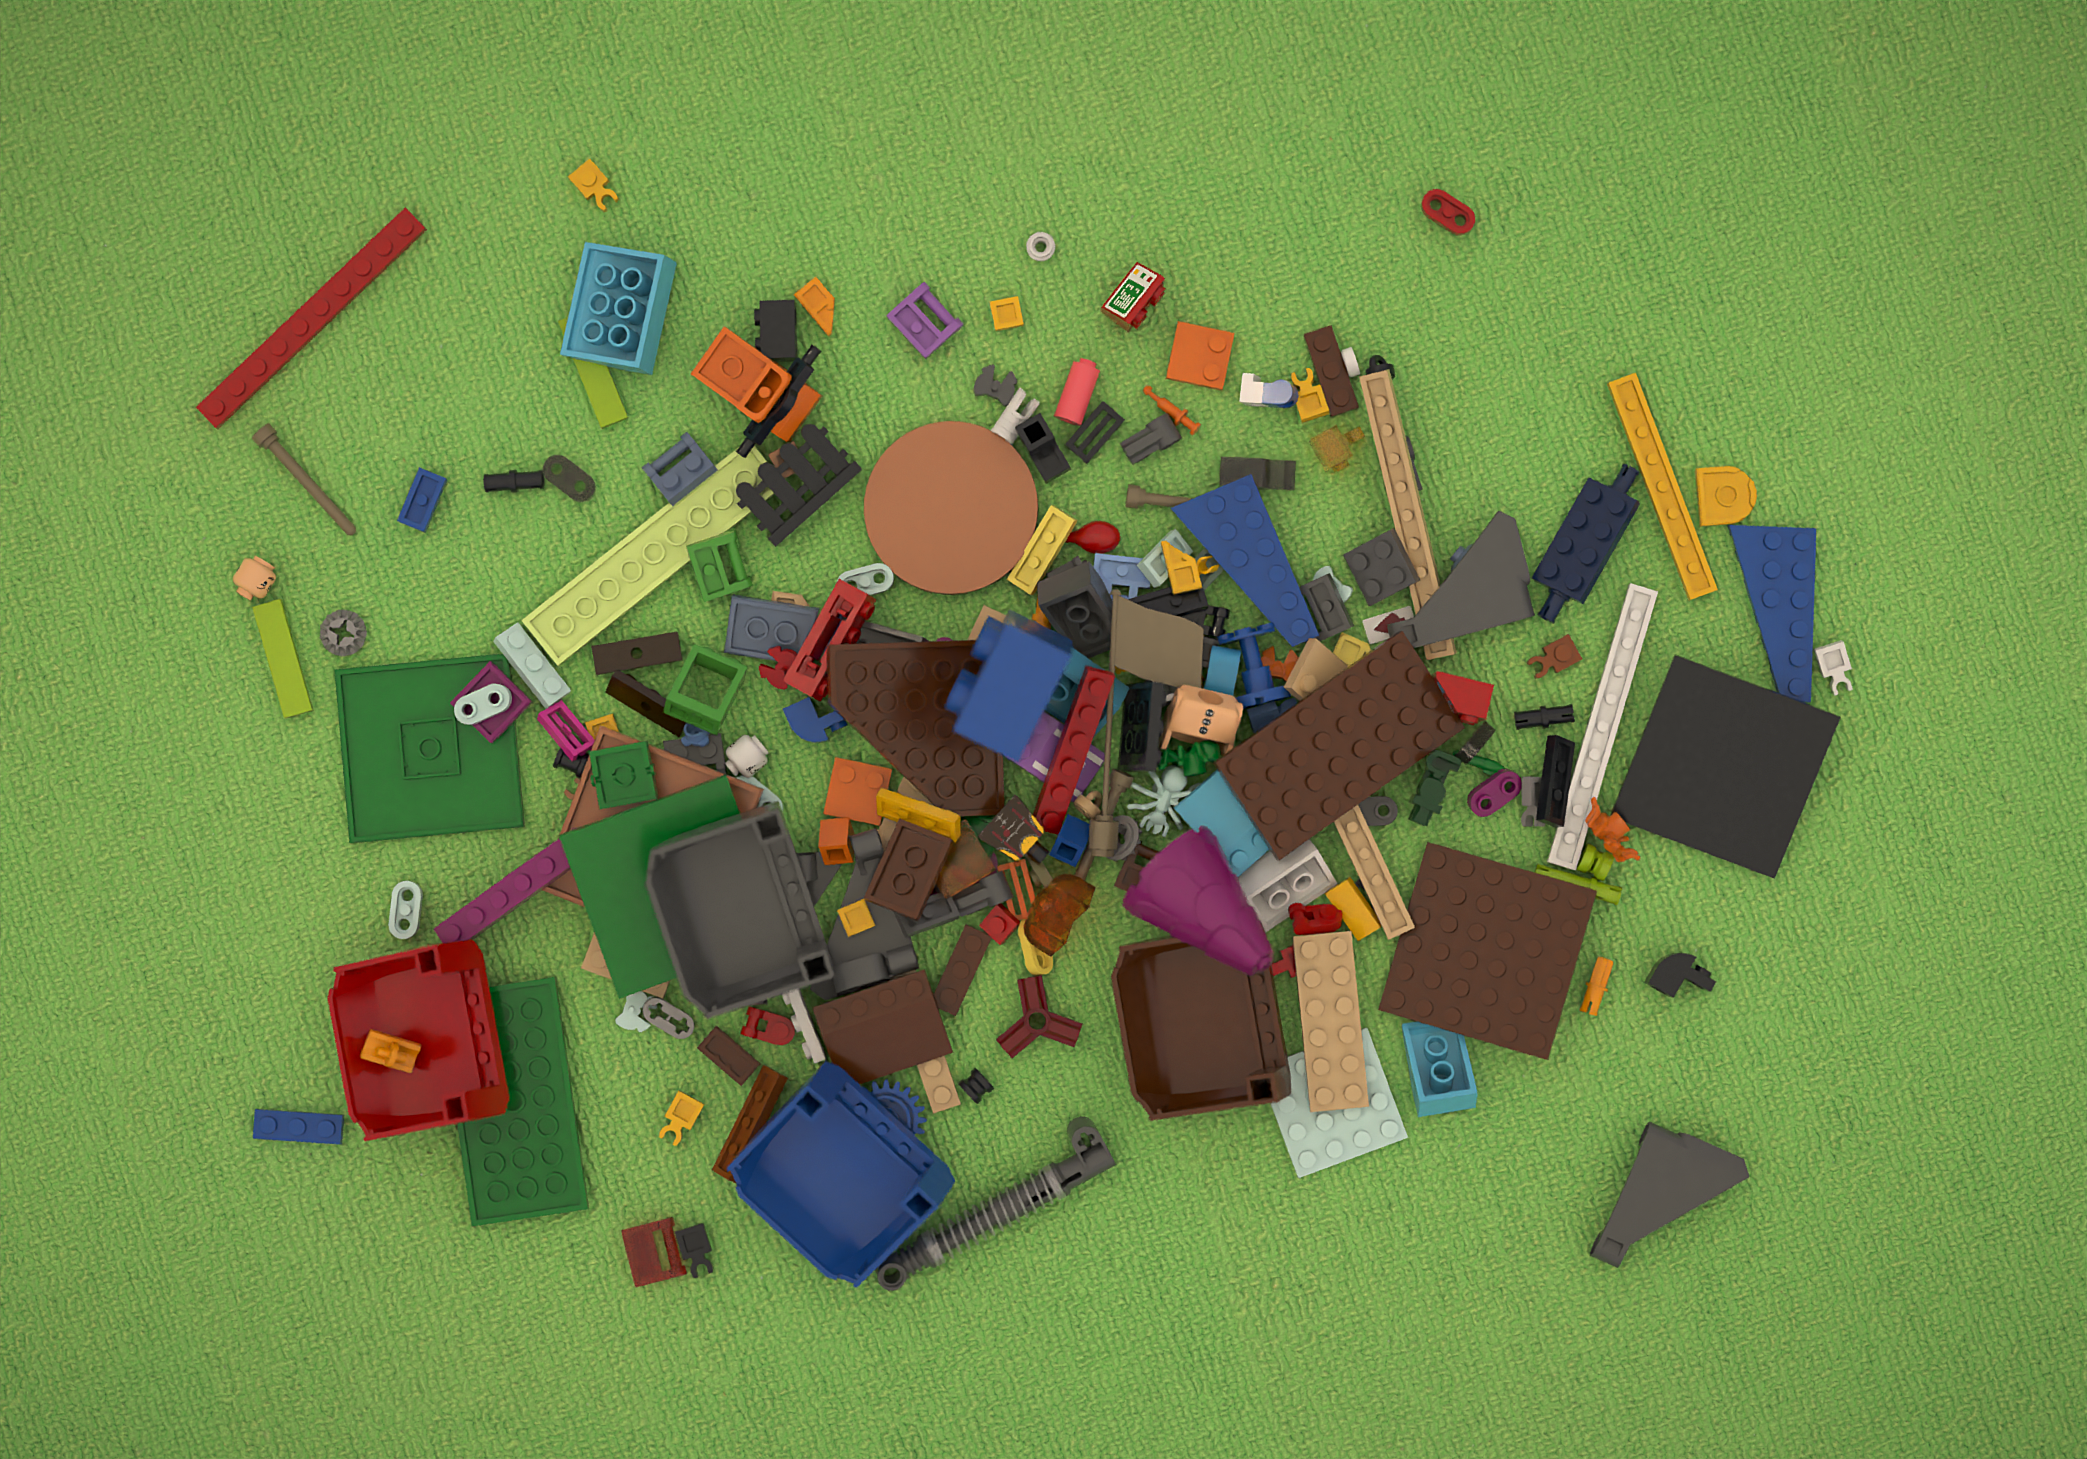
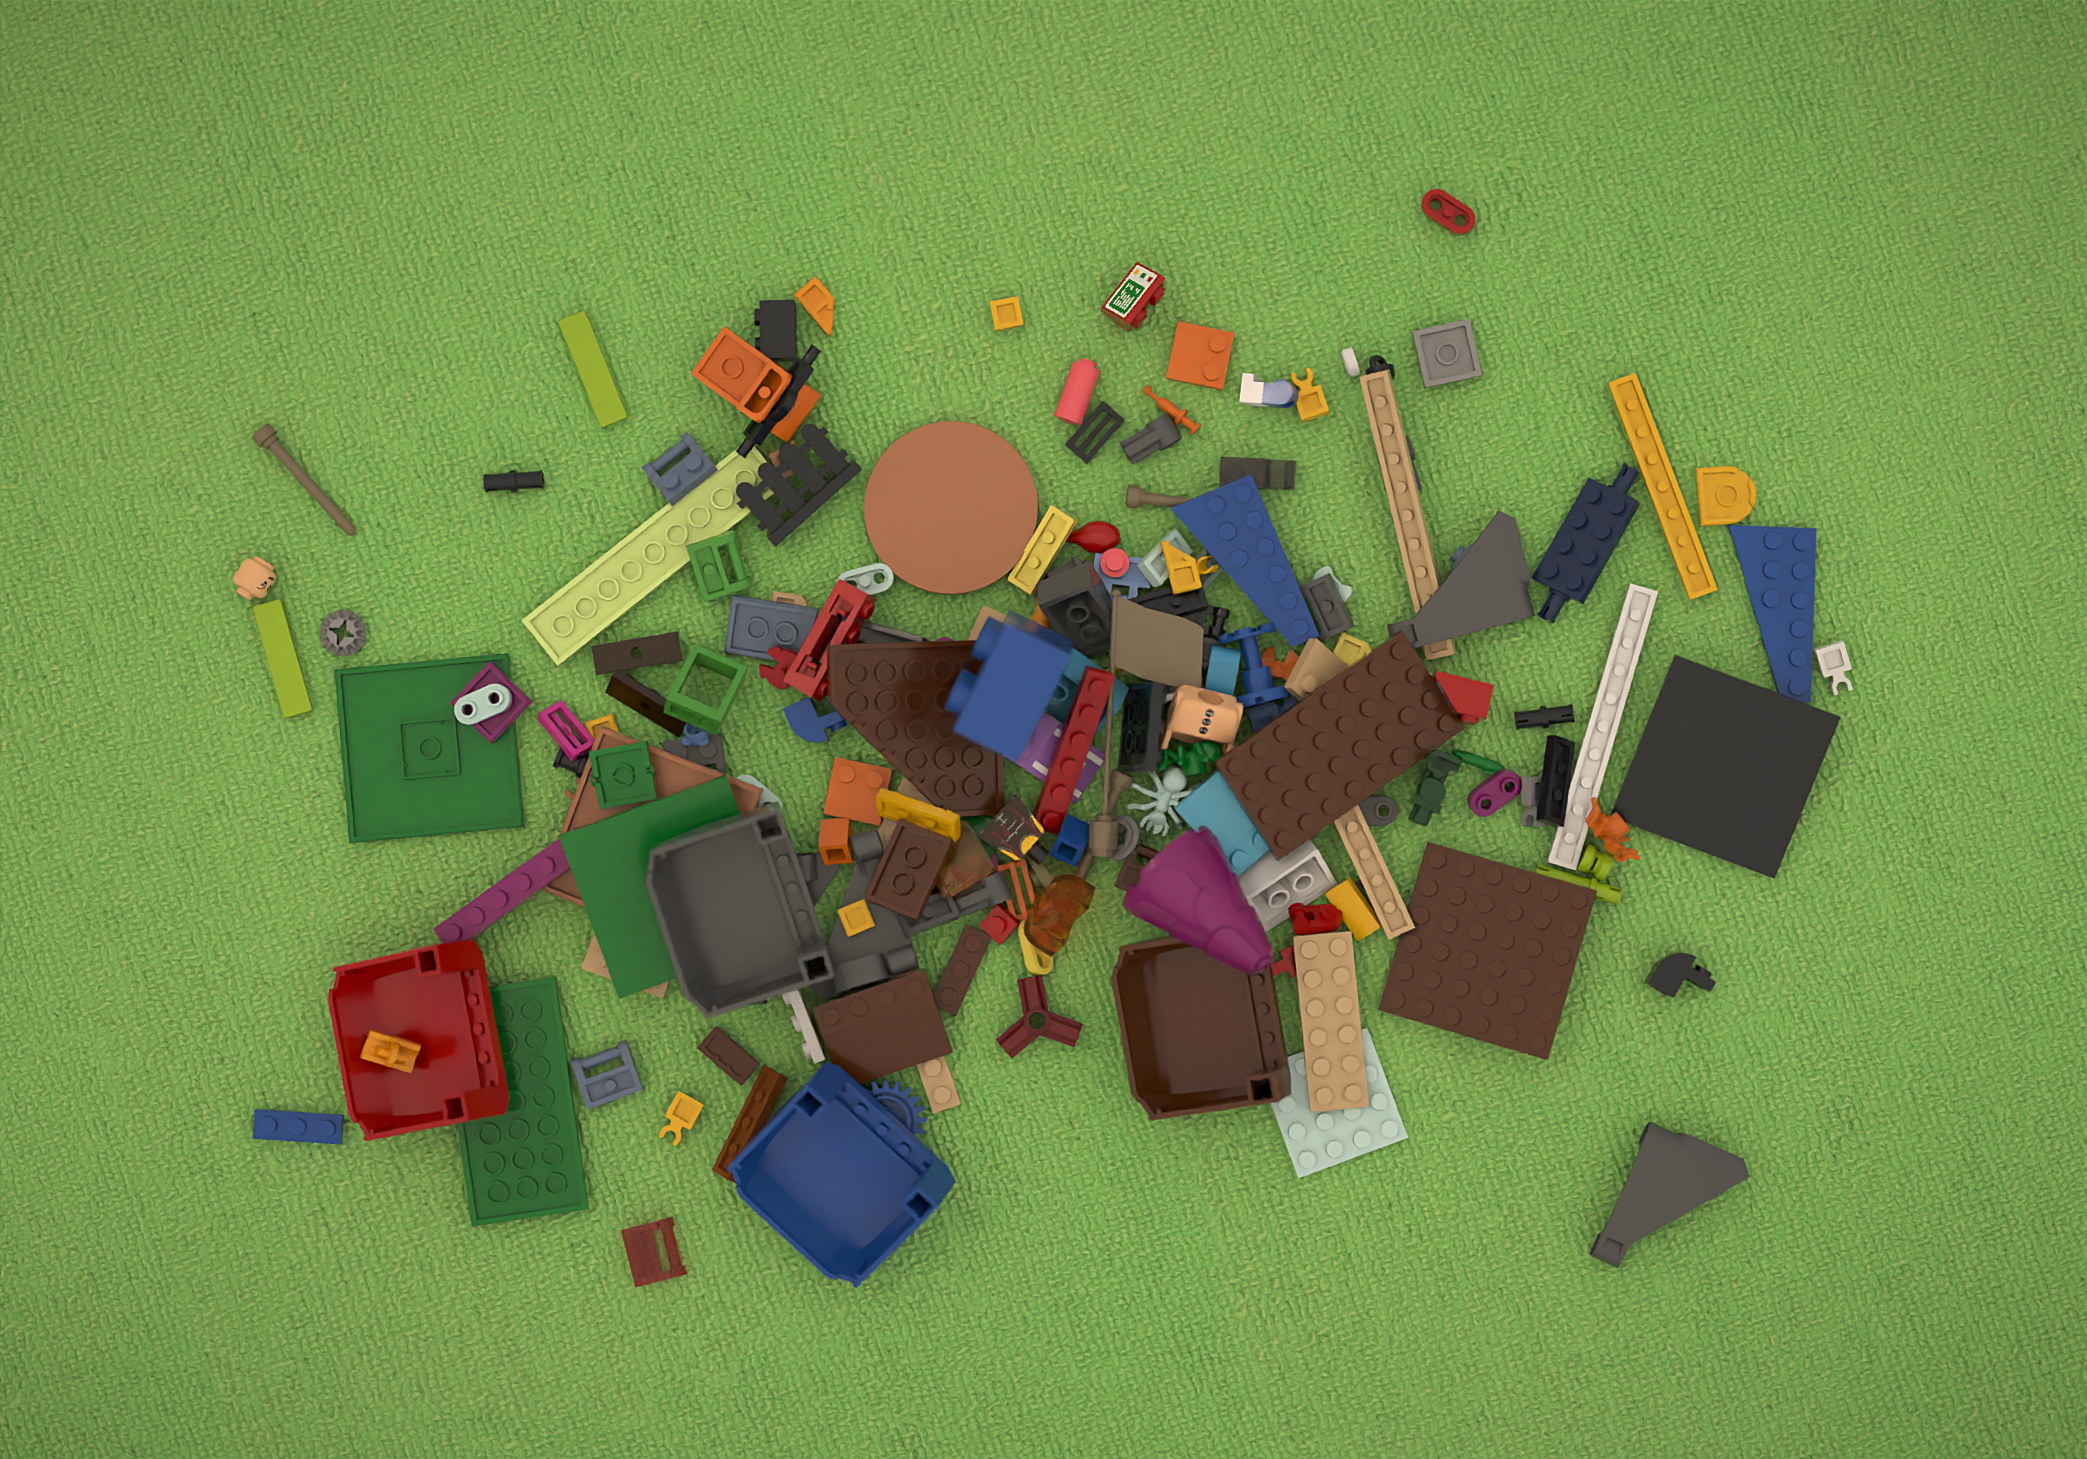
red plate [196,207,427,429] -> none
light aqua plate [388,881,423,939] -> none
blue plate [397,467,448,533] -> none
light aqua plate [493,622,571,709] -> none
clear smoke plate [543,455,596,502] -> none
medium azure slope [560,242,677,375] -> none
yellow plate [568,158,619,212] -> none
light aqua piece [615,991,657,1032] -> none
light grey beam [642,997,694,1039] -> none
black plate [675,1222,714,1278] -> none
white head [725,735,769,778] -> none
red plate [740,1006,796,1045] -> none
dark grey piece [875,1116,1116,1291] -> none
medium lavender plate [886,282,964,359] -> none
black wheel [958,1068,995,1104] -> none
dark grey piece [974,364,1017,407] -> none
white hinge [991,388,1040,445] -> none
black brick [1015,413,1071,484] -> none
white plate [1026,232,1055,261] -> none
tan tile [1073,790,1102,820] -> none
reddish brown plate [1303,325,1359,417] -> none
clear yellow brick [1309,425,1365,473] -> none
dark grey plate [1343,528,1420,606] -> none
white sticker [1362,606,1414,644] -> none
medium azure slope [1401,1021,1478,1117] -> none
clear smoke beam [1455,720,1496,765] -> none
dark orange plate [1526,634,1582,679] -> none
light orange axle [1579,957,1614,1016] -> none
none -> sand blue plate [571,1040,644,1109]
none -> coral plate [1100,548,1129,578]
none -> light grey plate [1412,319,1482,389]

